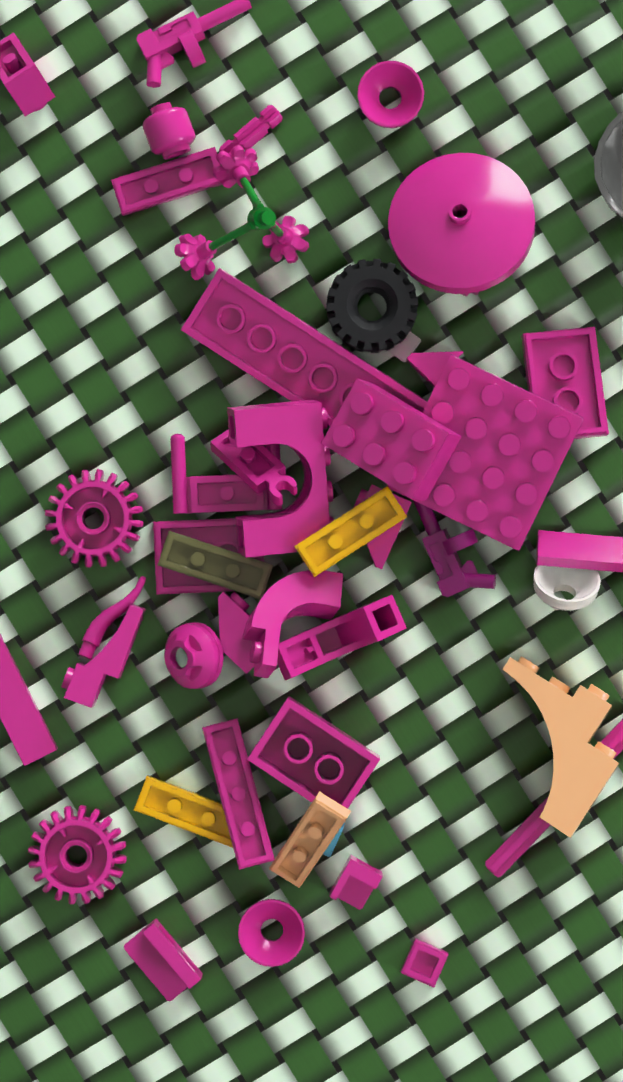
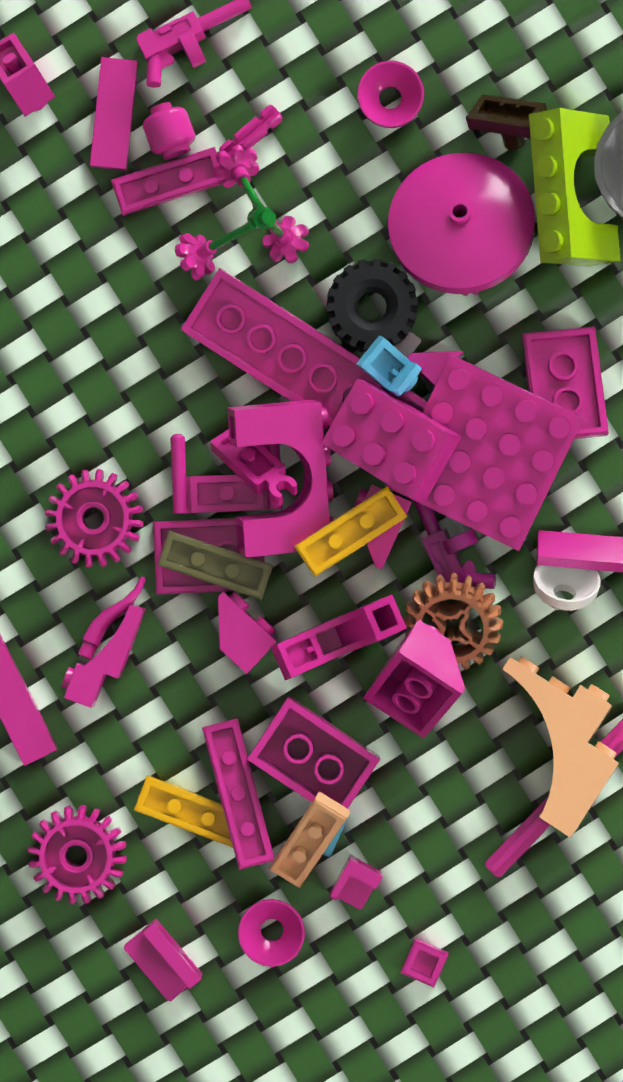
dark pink piece [164,622,224,689] -> none
dark pink arch [243,570,343,678] -> none
none -> dark pink tile [90,57,139,171]
none -> medium azure bracket [356,336,422,397]
none -> dark pink slope [363,620,465,739]
none -> nougat gear [404,573,503,670]
none -> dark brown tile [466,94,547,150]
none -> lime arch [529,108,621,266]

